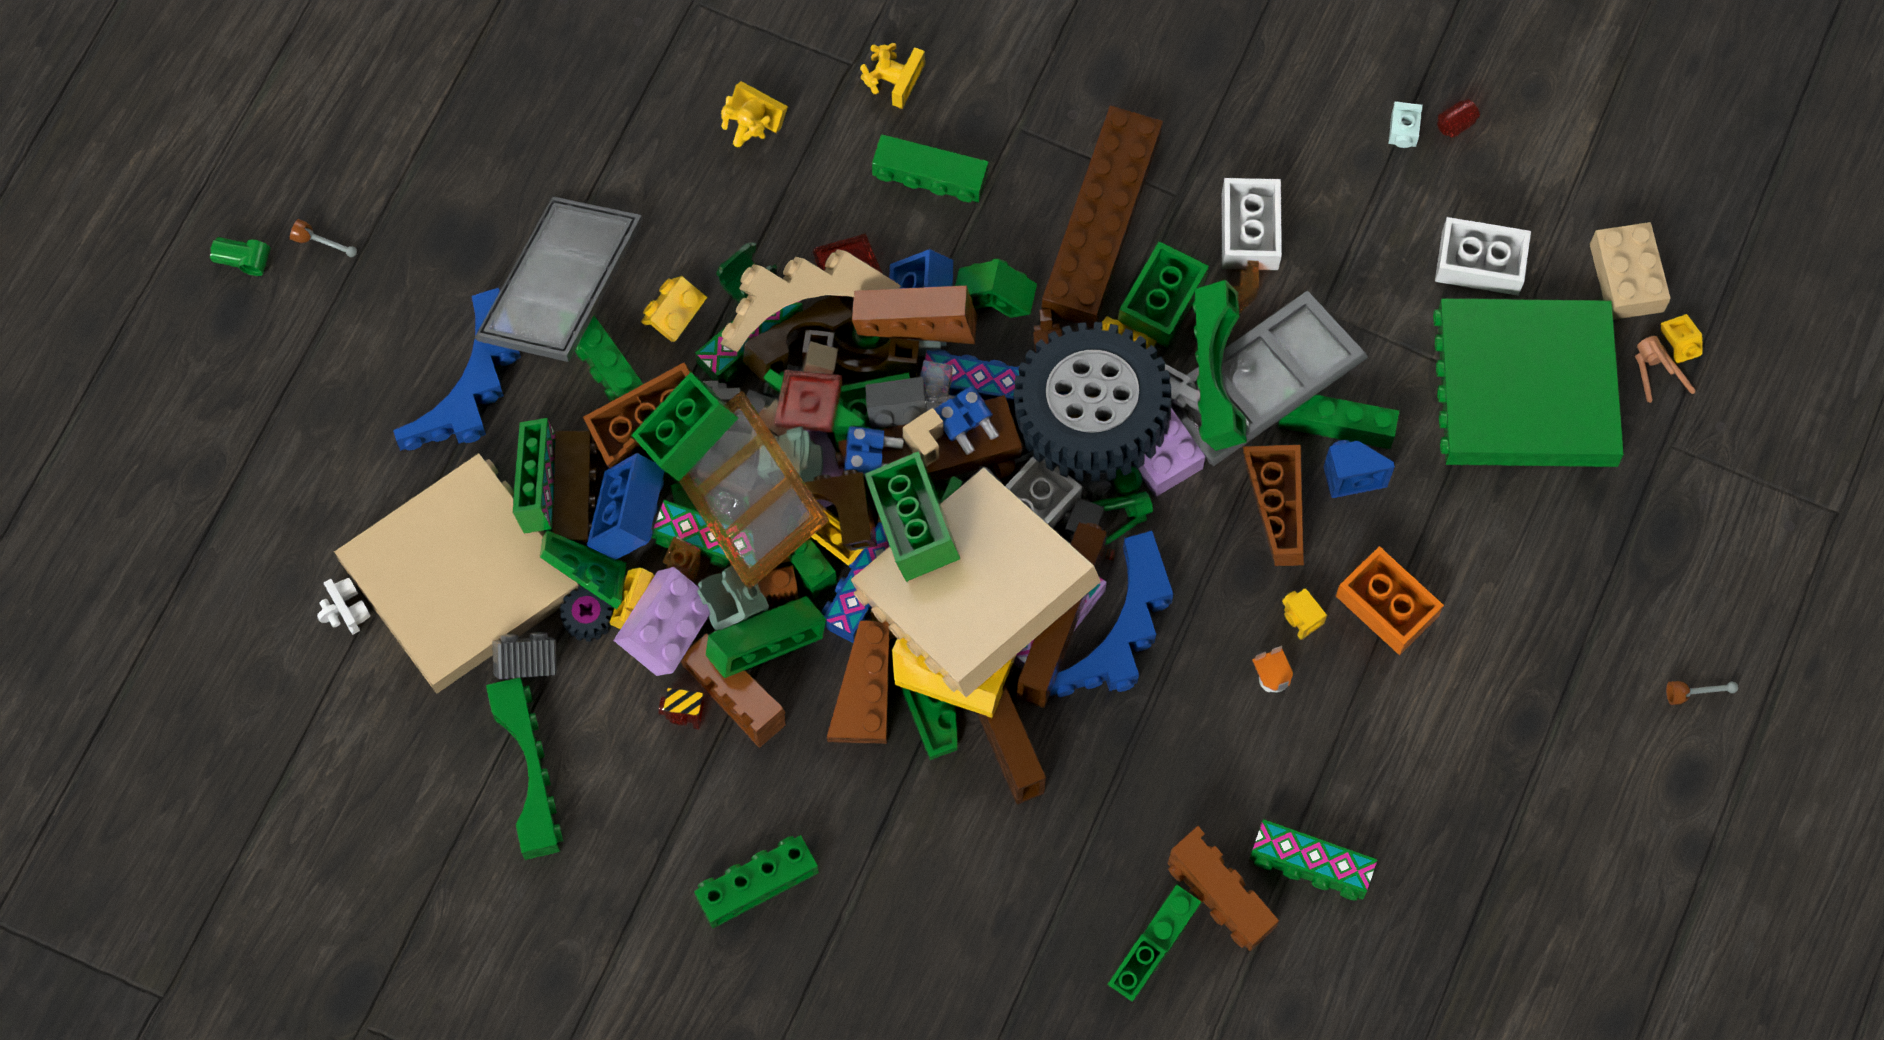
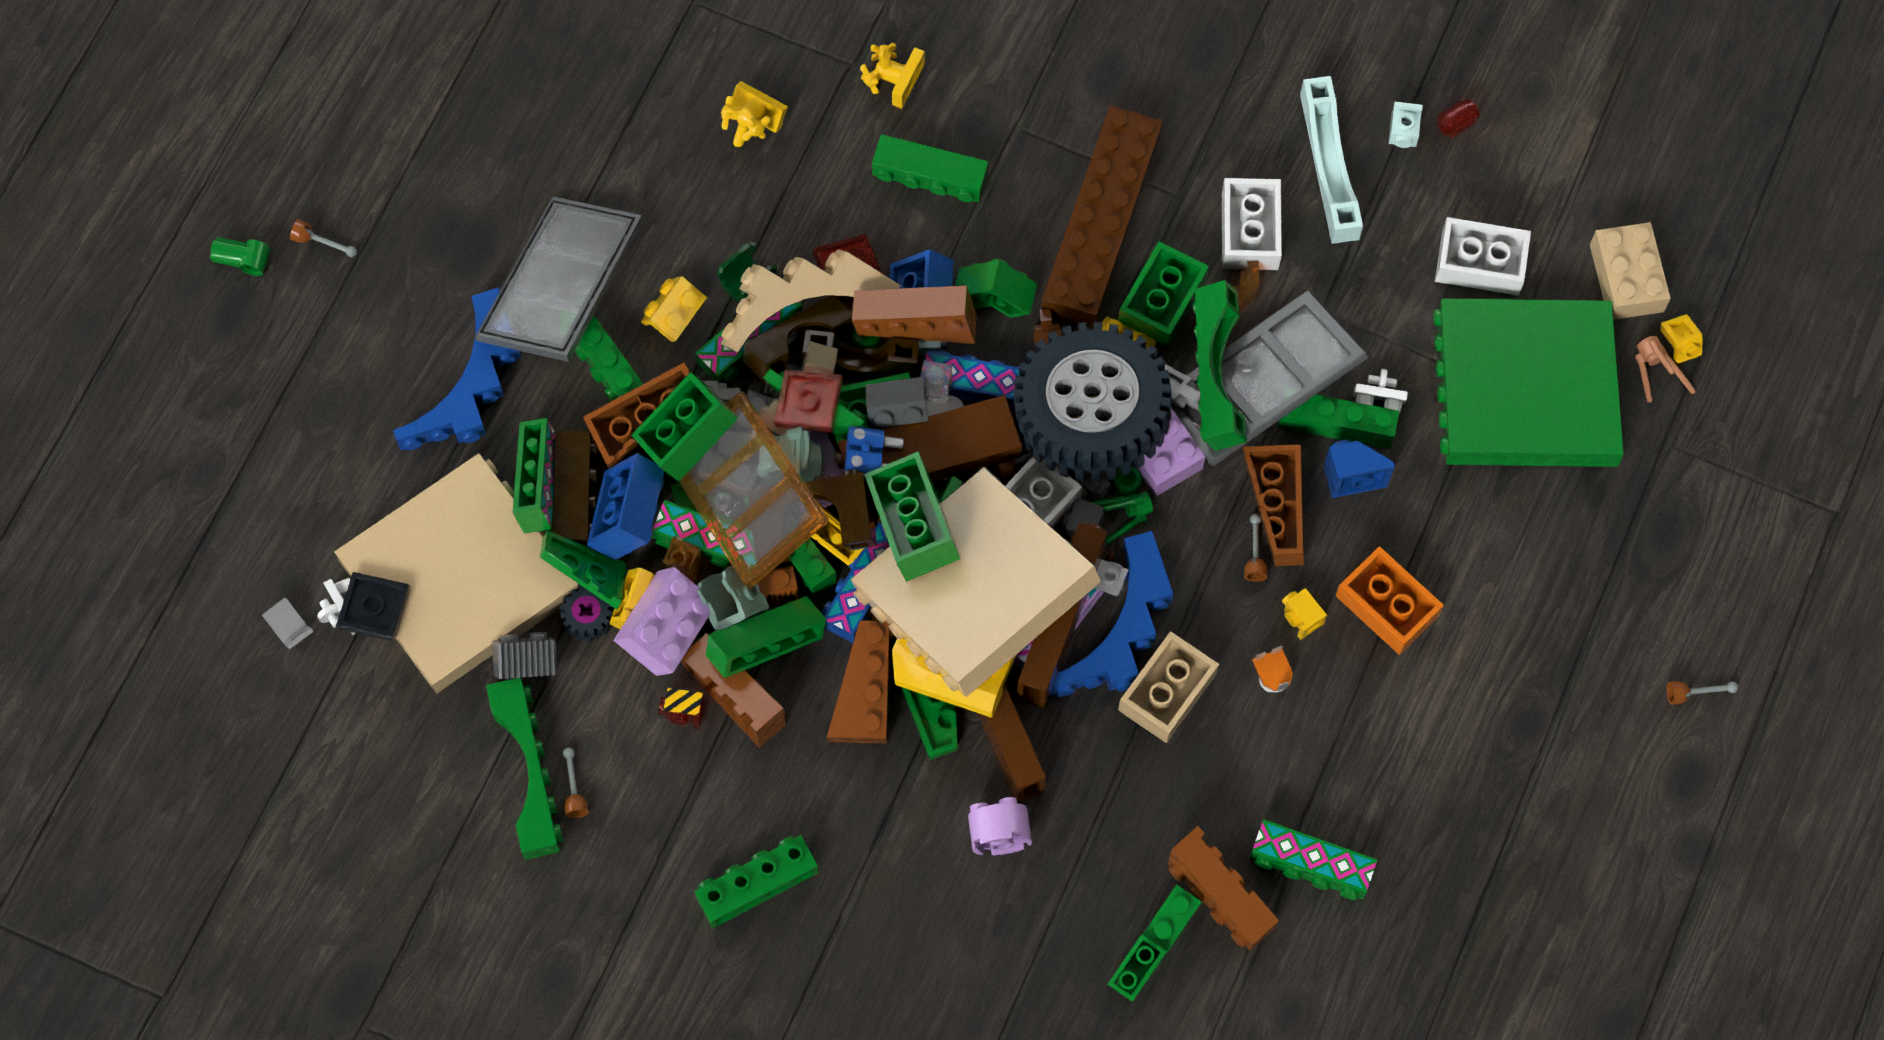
tan piece [903,408,943,467] -> none
blue piece [934,386,999,455] -> none
none -> light grey bracket [262,598,313,649]
none -> black tile [336,572,411,642]
none -> dark orange hinge [563,747,589,818]
none -> lavender brick [968,797,1032,855]
none -> light grey bracket [1094,559,1129,596]
none -> tan brick [1118,631,1219,743]
none -> hinge [1244,513,1268,582]
none -> light aqua arch [1300,76,1363,244]
none -> white hips [1353,369,1408,413]

